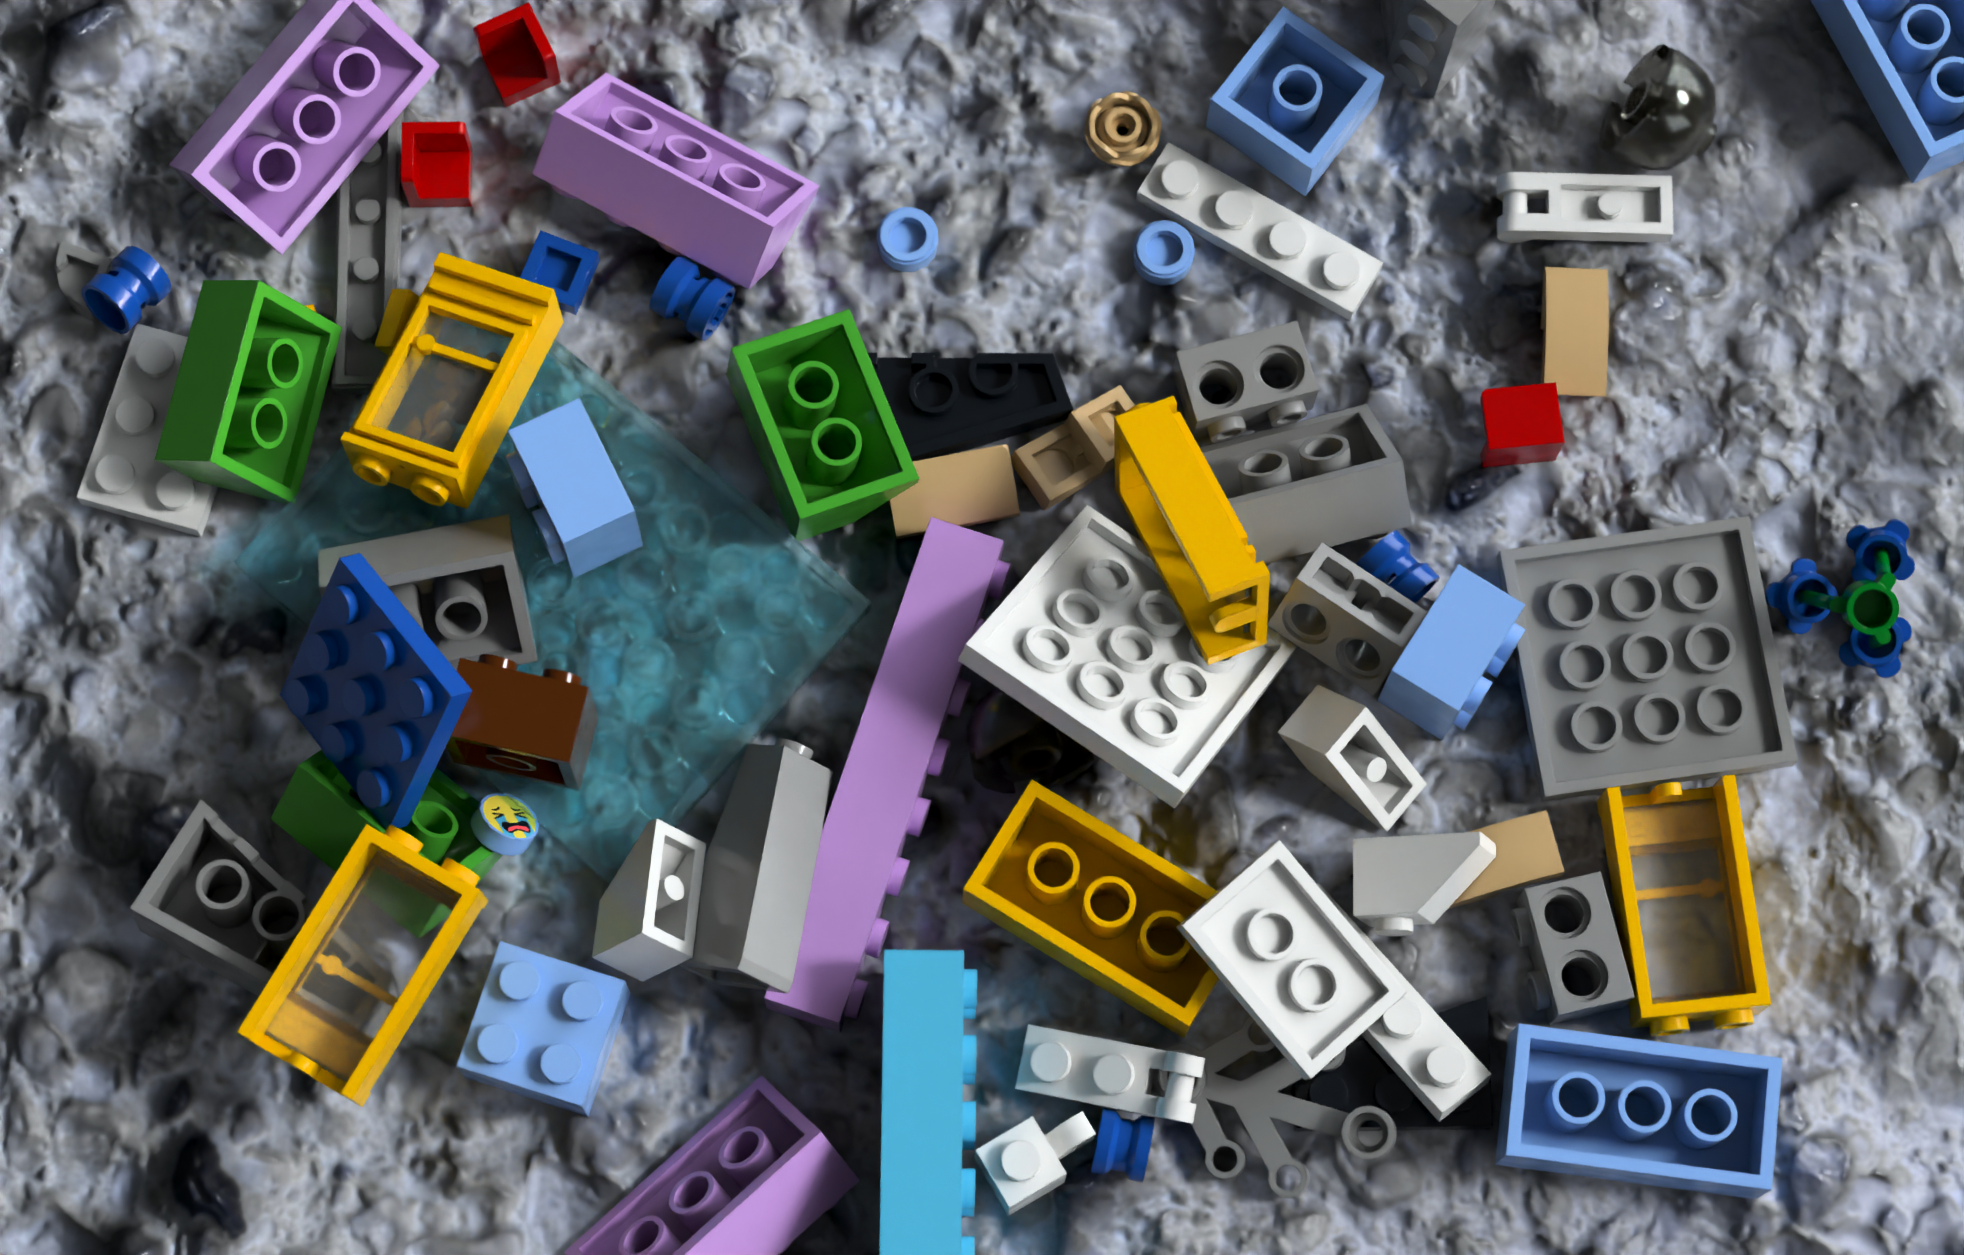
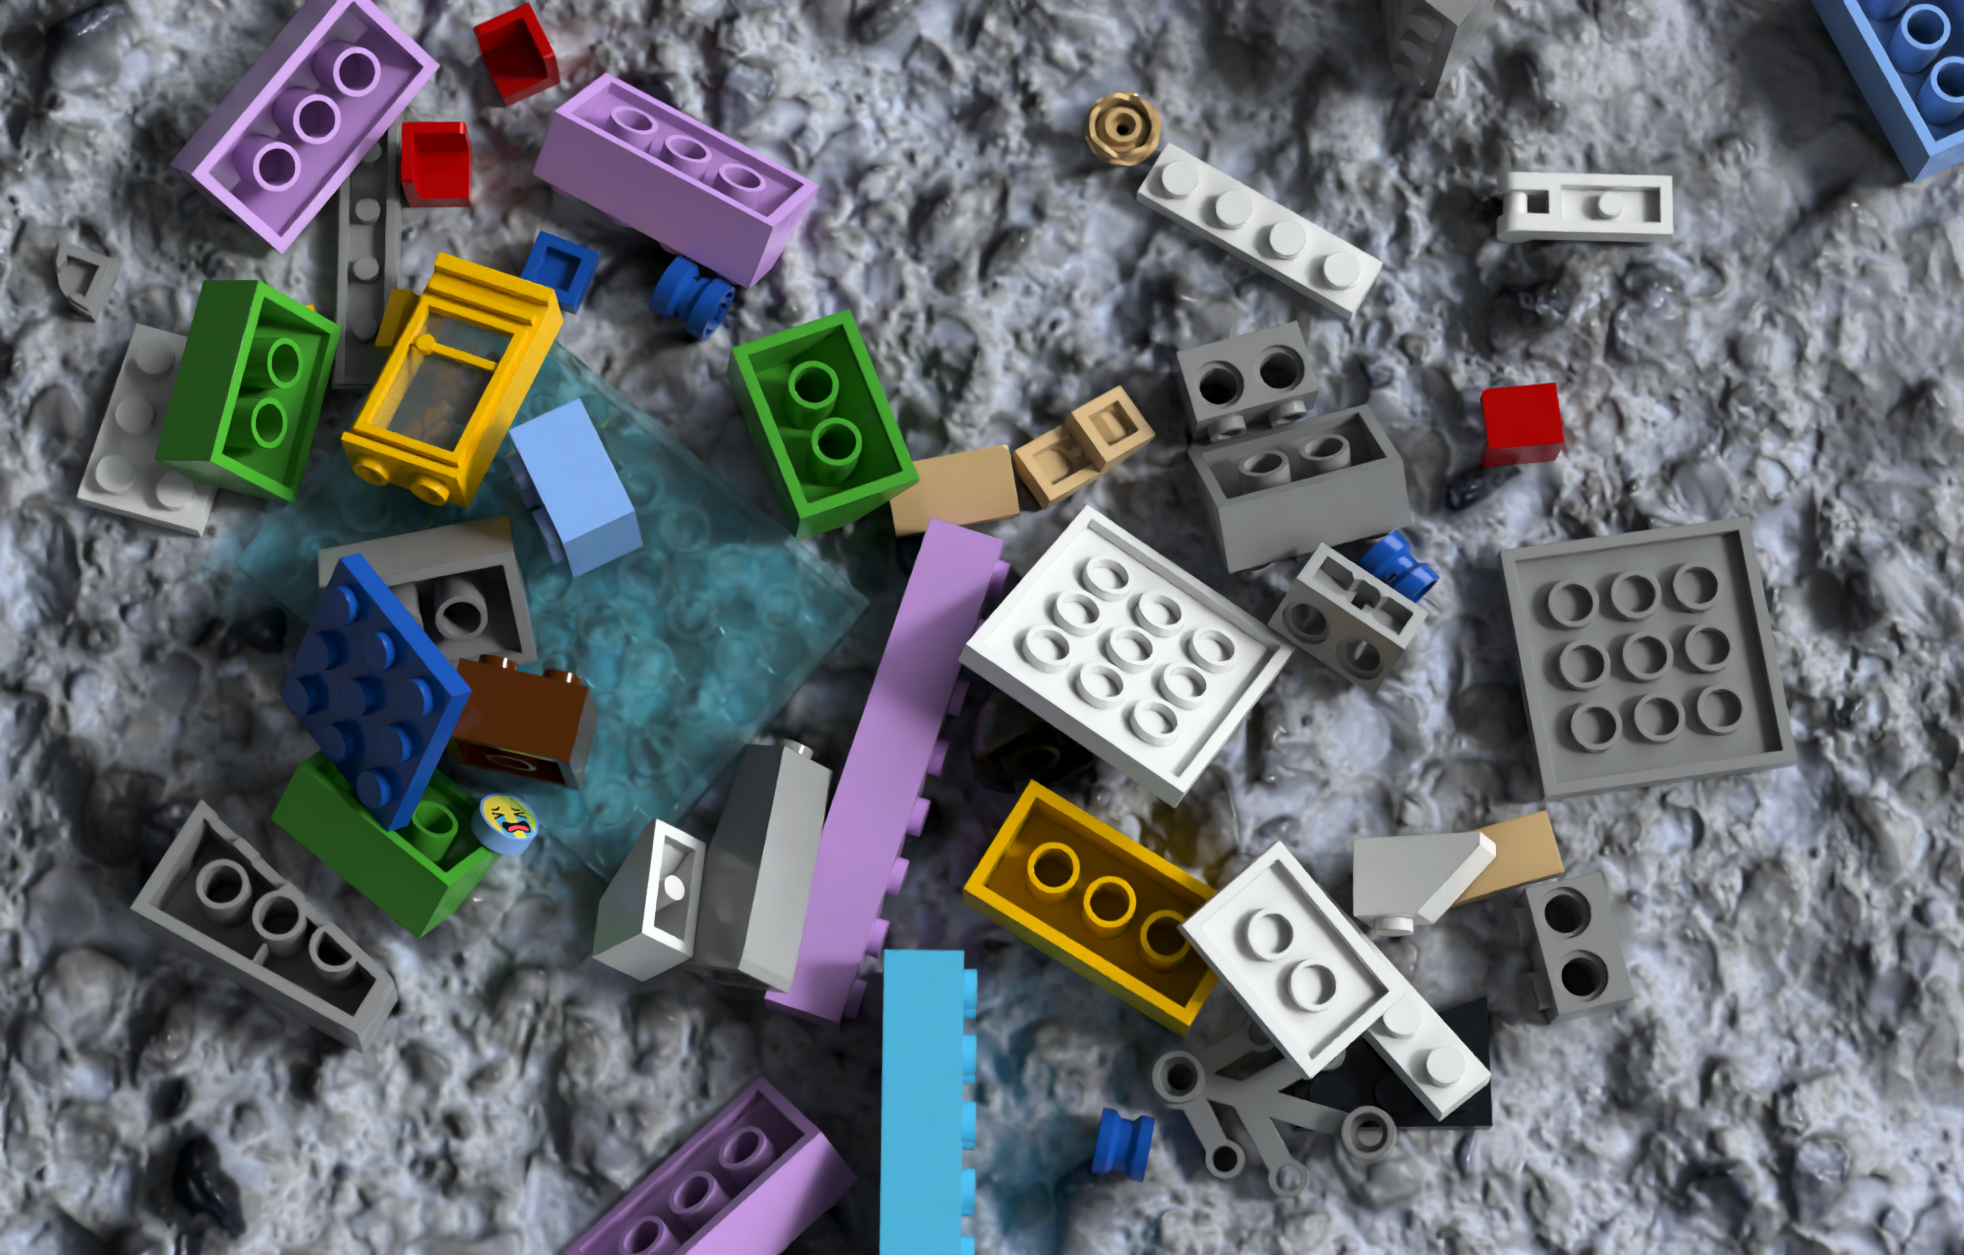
blue wheel [81,246,172,334] -> none
door [237,824,488,1107] -> none
light blue brick [456,941,631,1117] -> none
black wing [868,353,1073,462] -> none
light blue tile [877,207,938,272] -> none
white brick [974,1111,1096,1216] -> none
white plate [1015,1024,1205,1124] -> none
yellow door [1114,396,1270,665] -> none
light blue tile [1132,220,1195,286] -> none
light blue brick [1205,6,1385,196] -> none
white slope [1278,685,1427,832] -> none
light blue brick [1377,564,1526,741] -> none
light blue brick [1495,1023,1783,1199] -> none
tan slope [1540,267,1609,397] -> none
door [1597,775,1771,1036] -> none
clear smoke cylinder [1599,44,1717,172] -> none
blue plant [1765,519,1915,678] -> none

